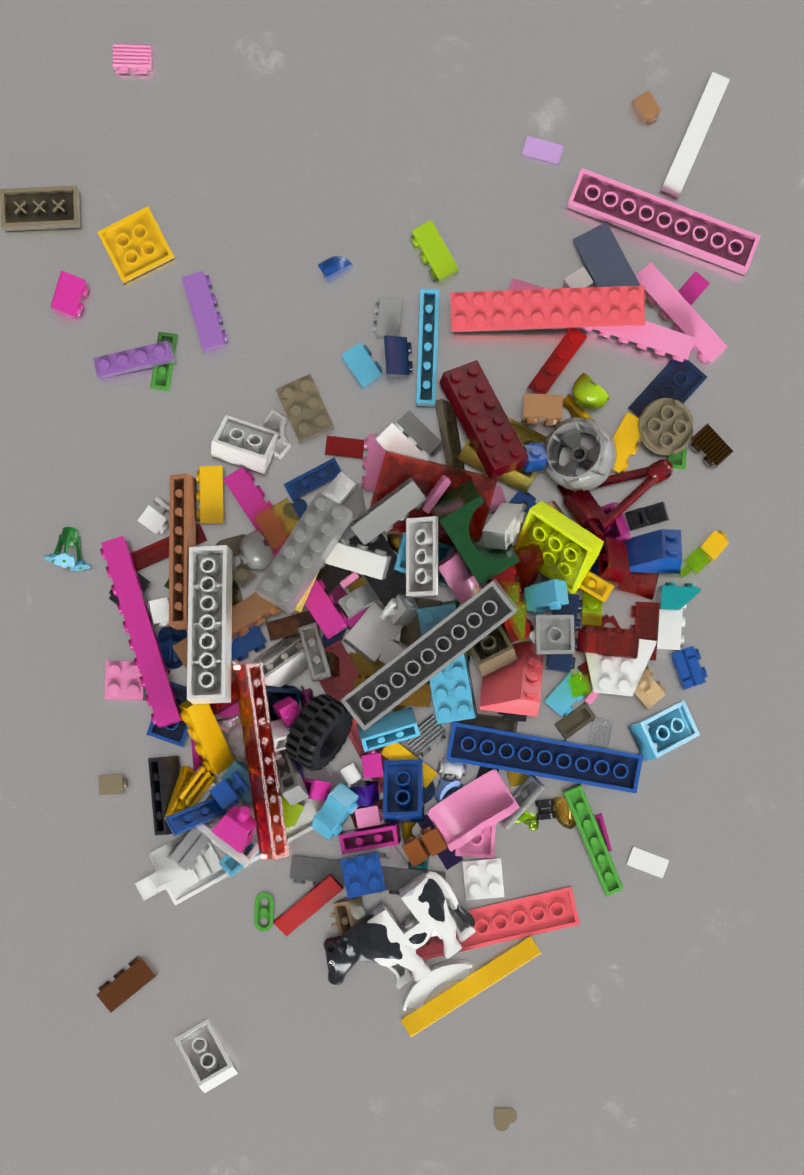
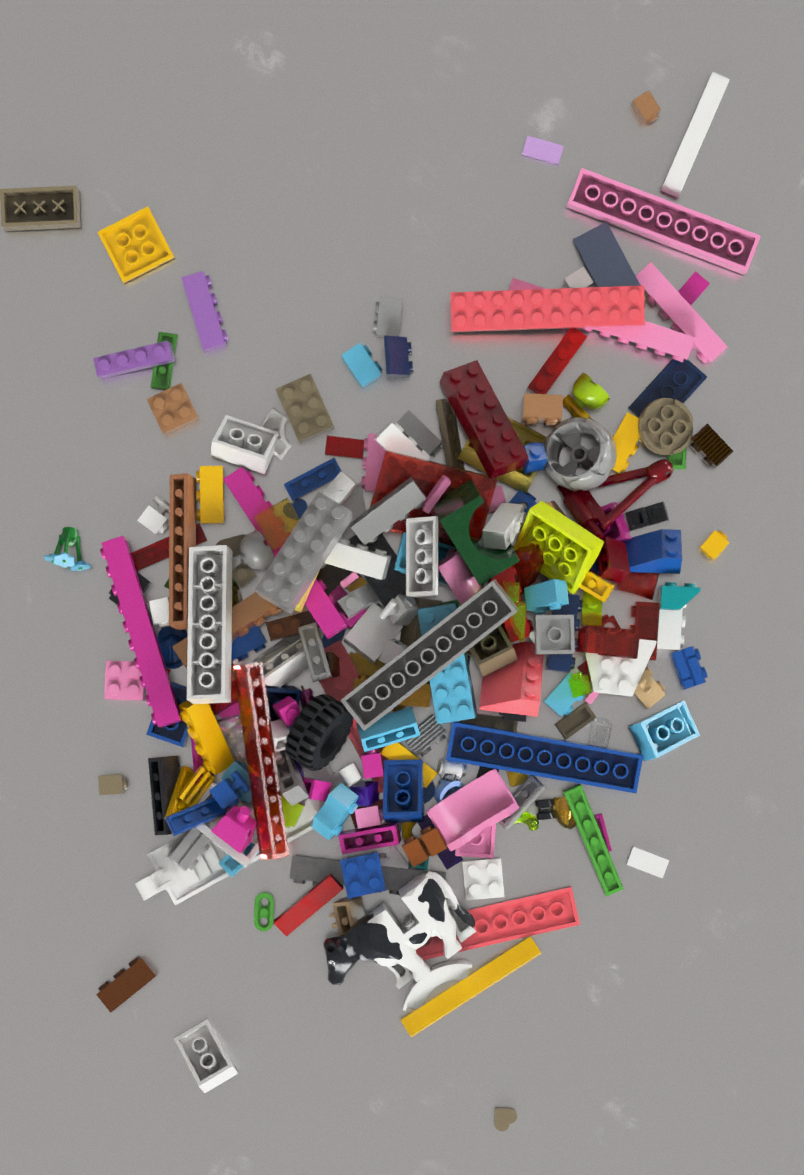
dark pink slope [50,271,89,319] -> none
bright pink brick [112,44,153,74] -> none
blue brick [318,256,353,281] -> none
clear yellow brick [387,534,402,554] -> none
lime brick [410,220,459,283] -> none
medium azure brick [416,289,439,407] -> none
clear neon green brick [678,547,711,578] -> none
none -> medium nougat brick [147,383,199,436]

